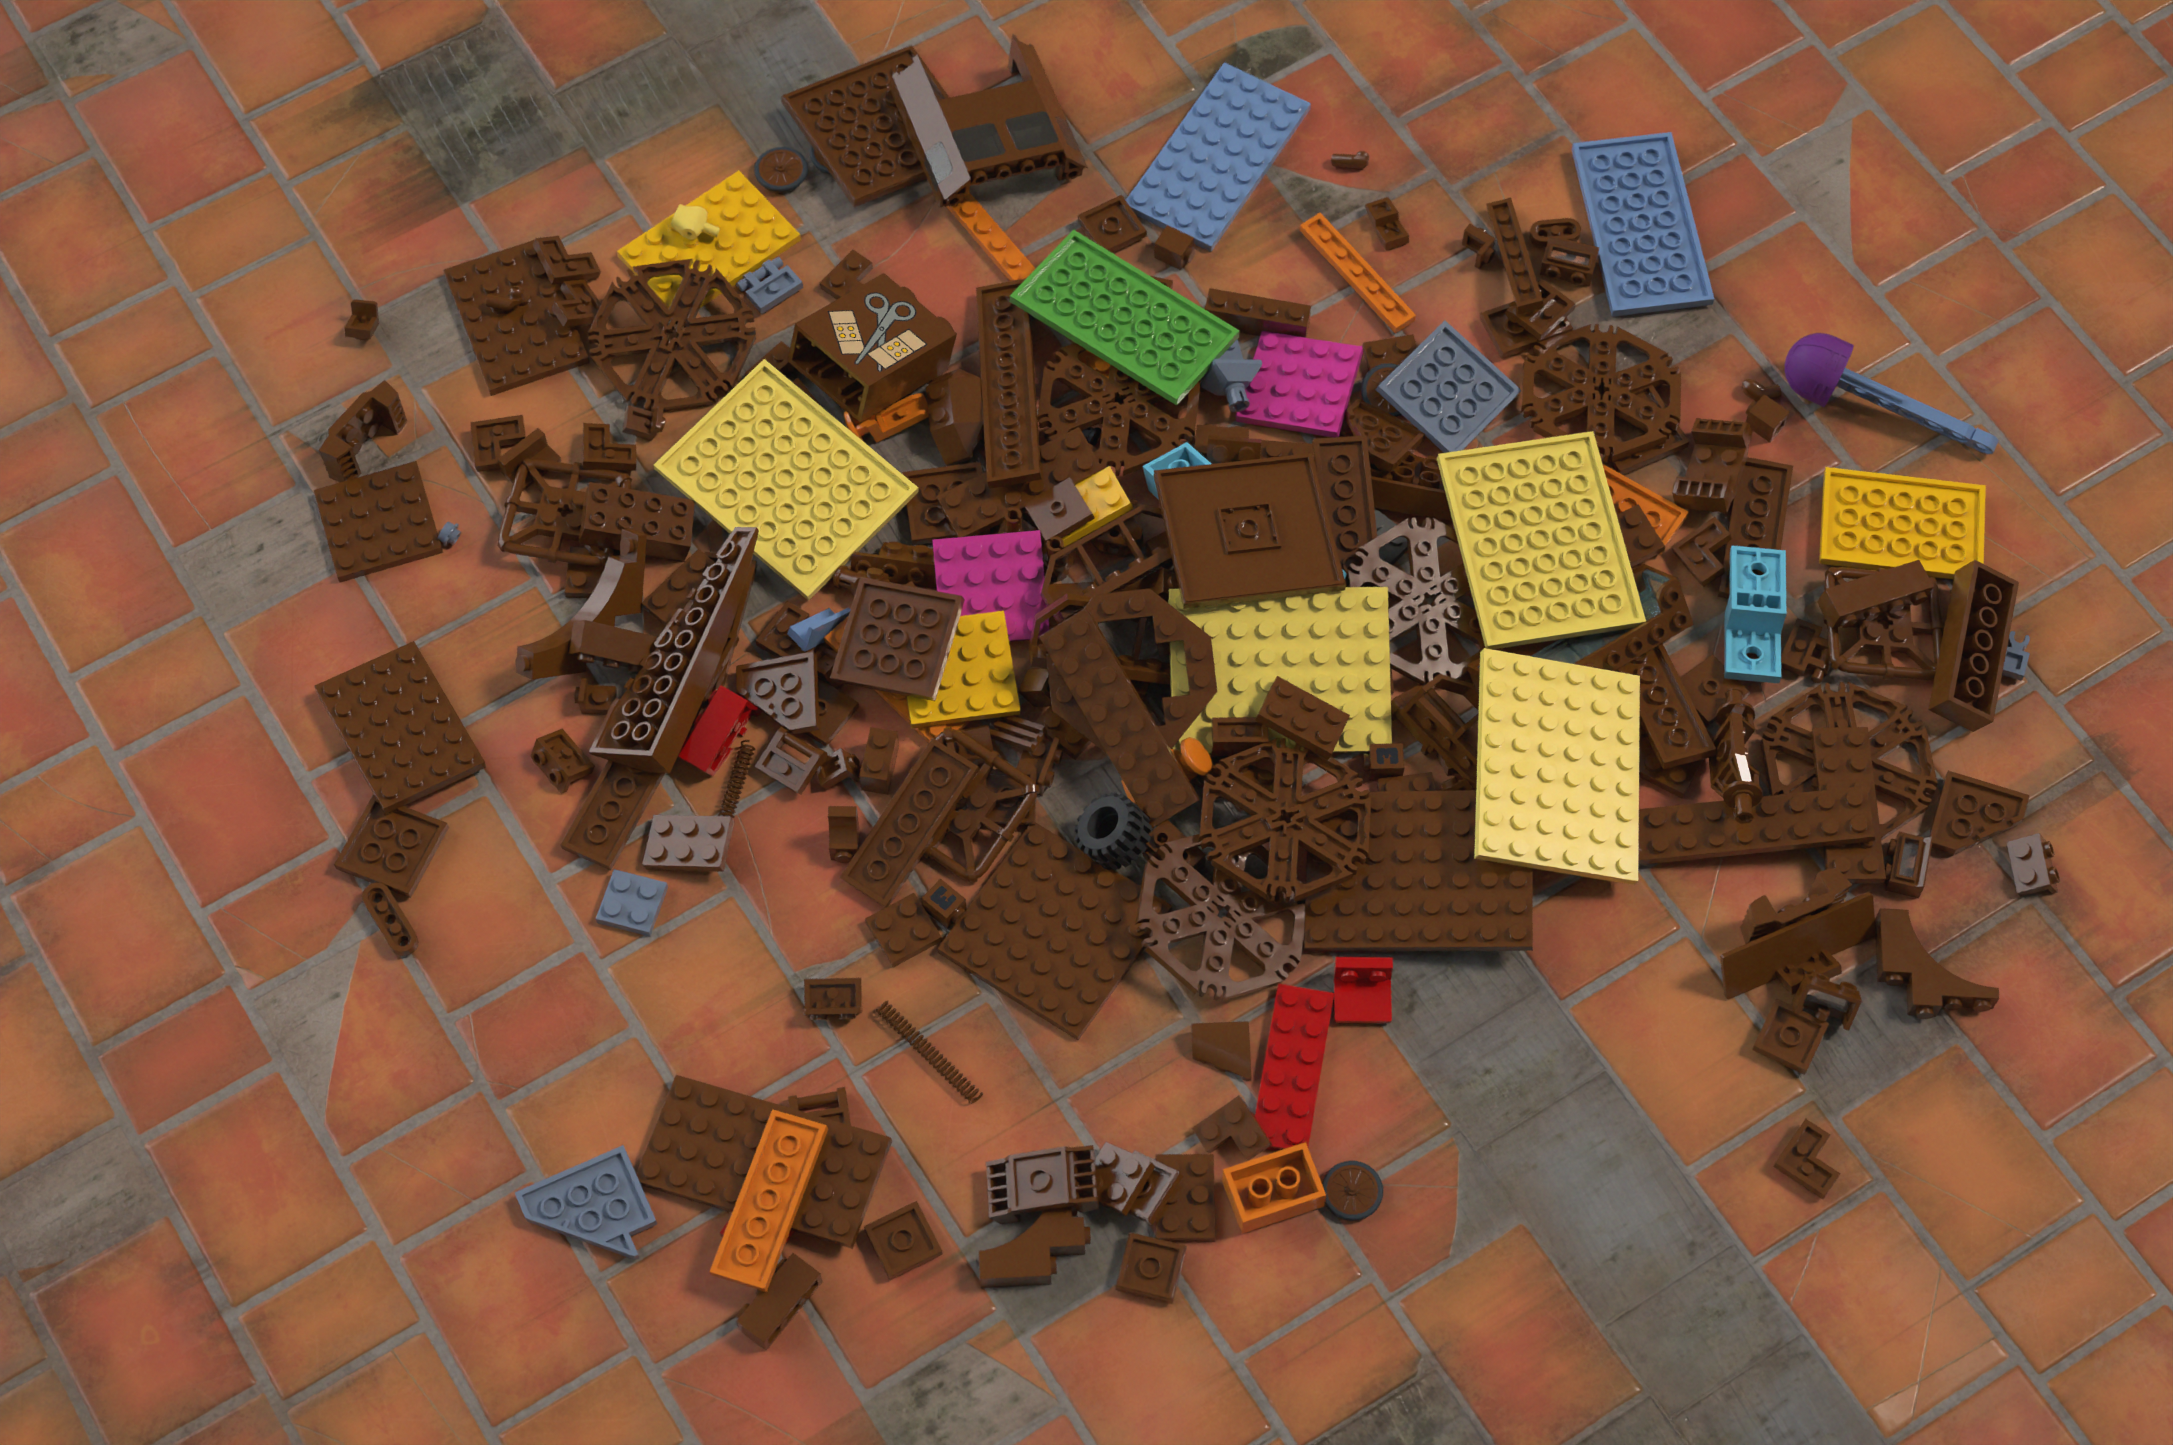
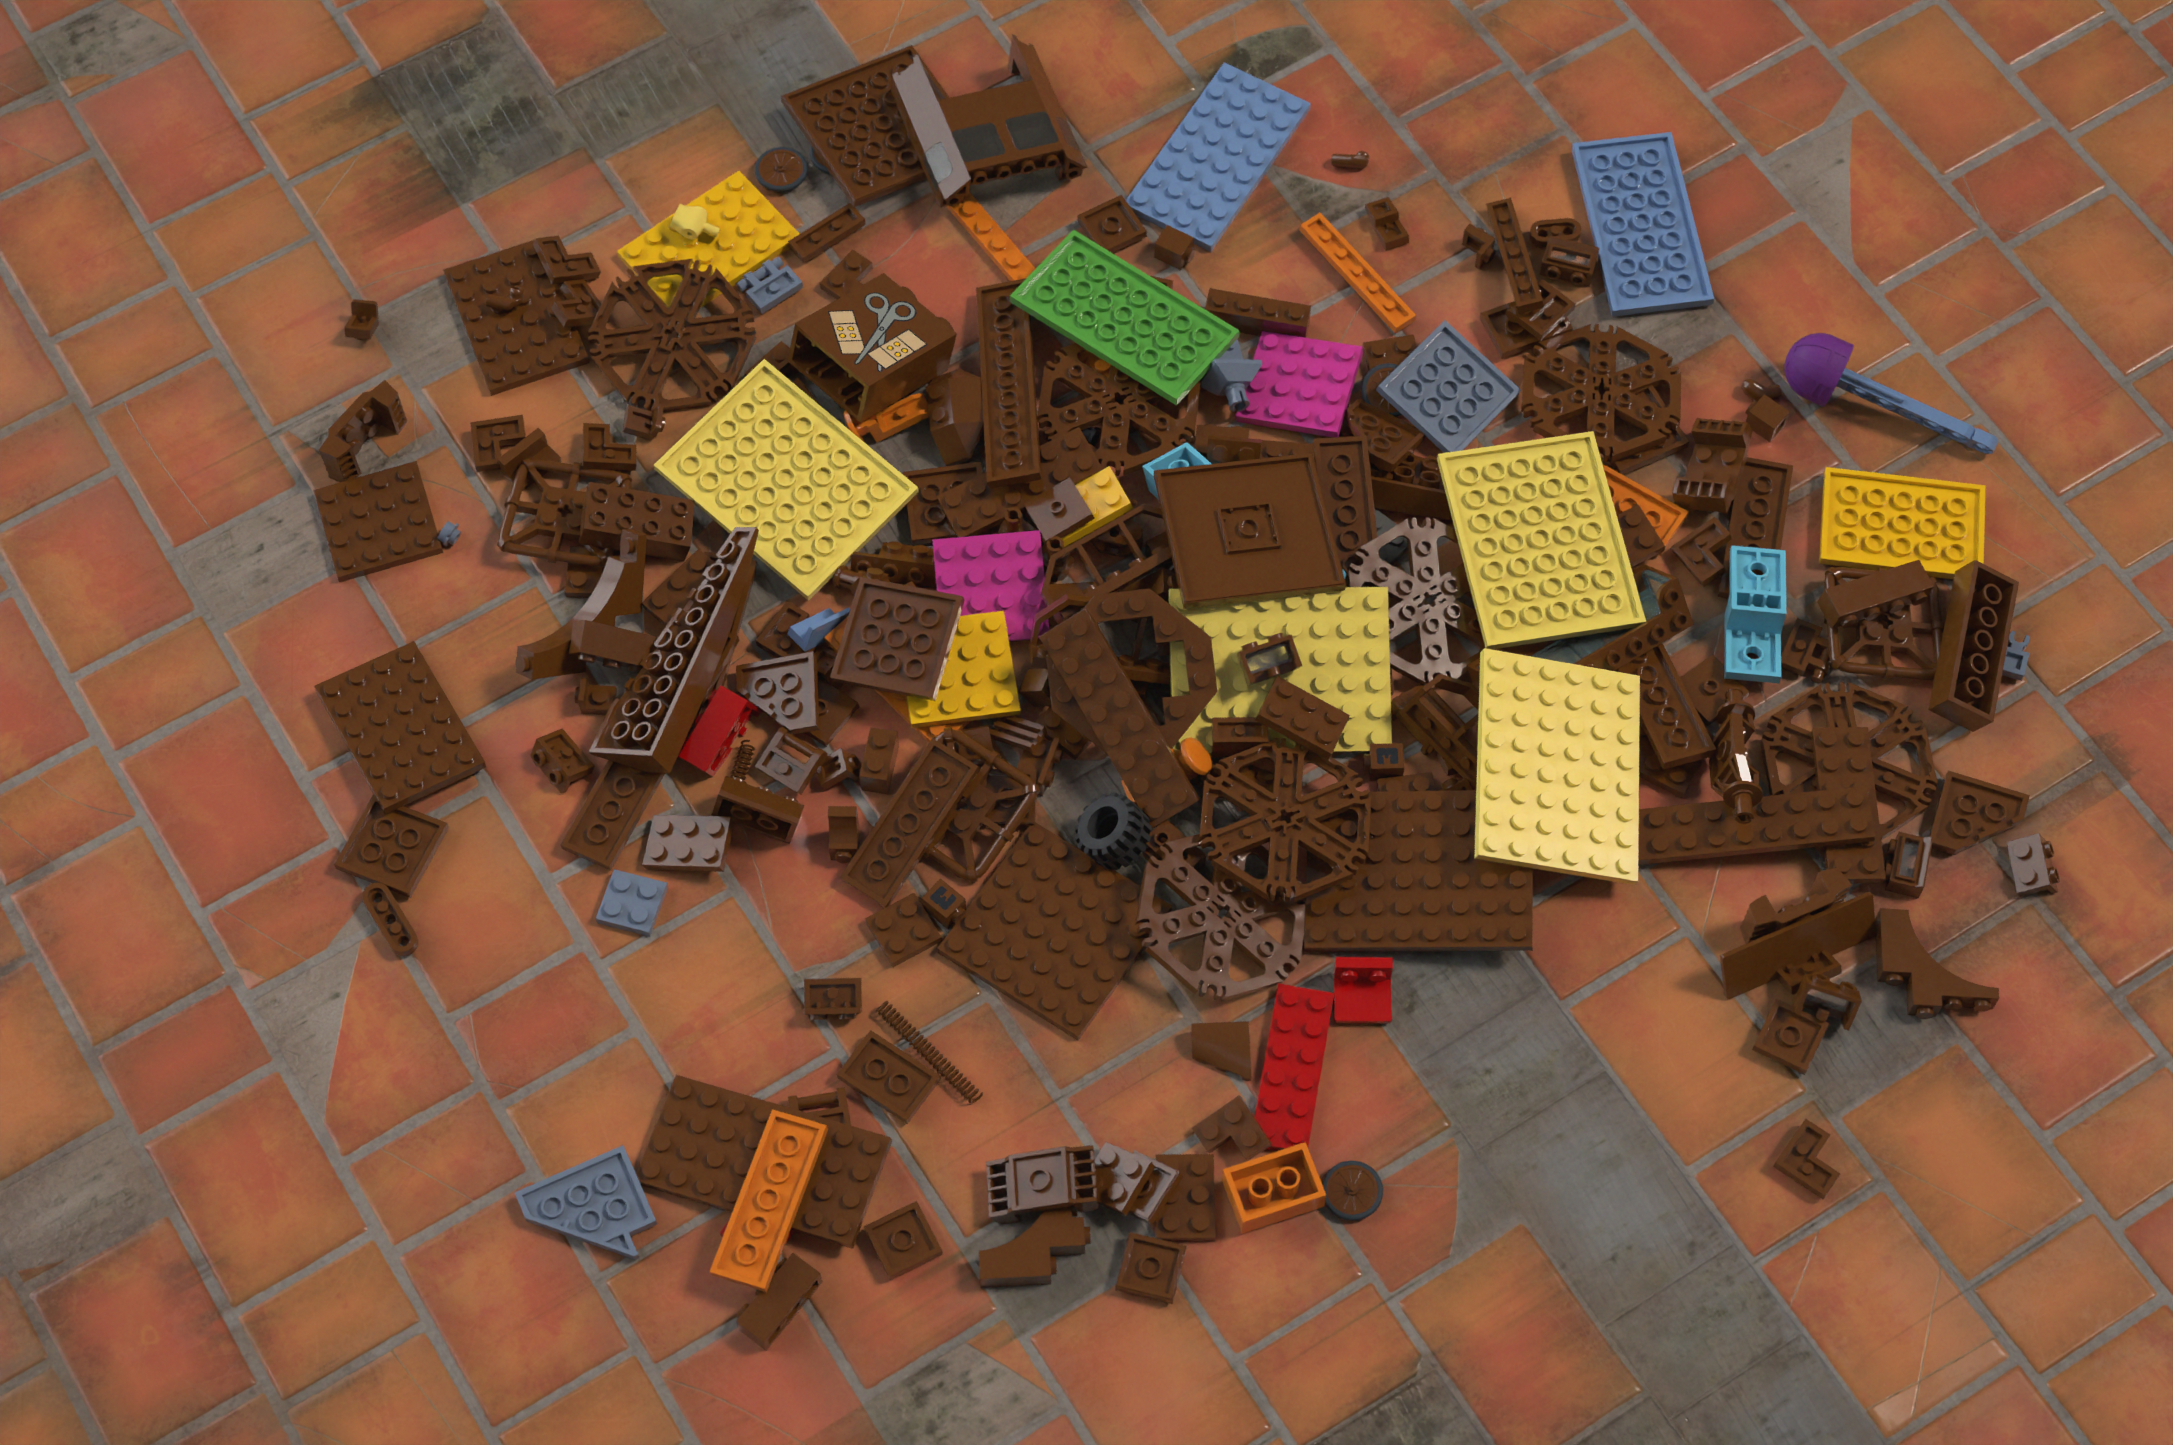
none -> reddish brown slope [711,776,804,844]
none -> reddish brown plate [788,203,866,264]
none -> reddish brown plate [837,1030,941,1124]
none -> reddish brown window [1237,632,1302,686]

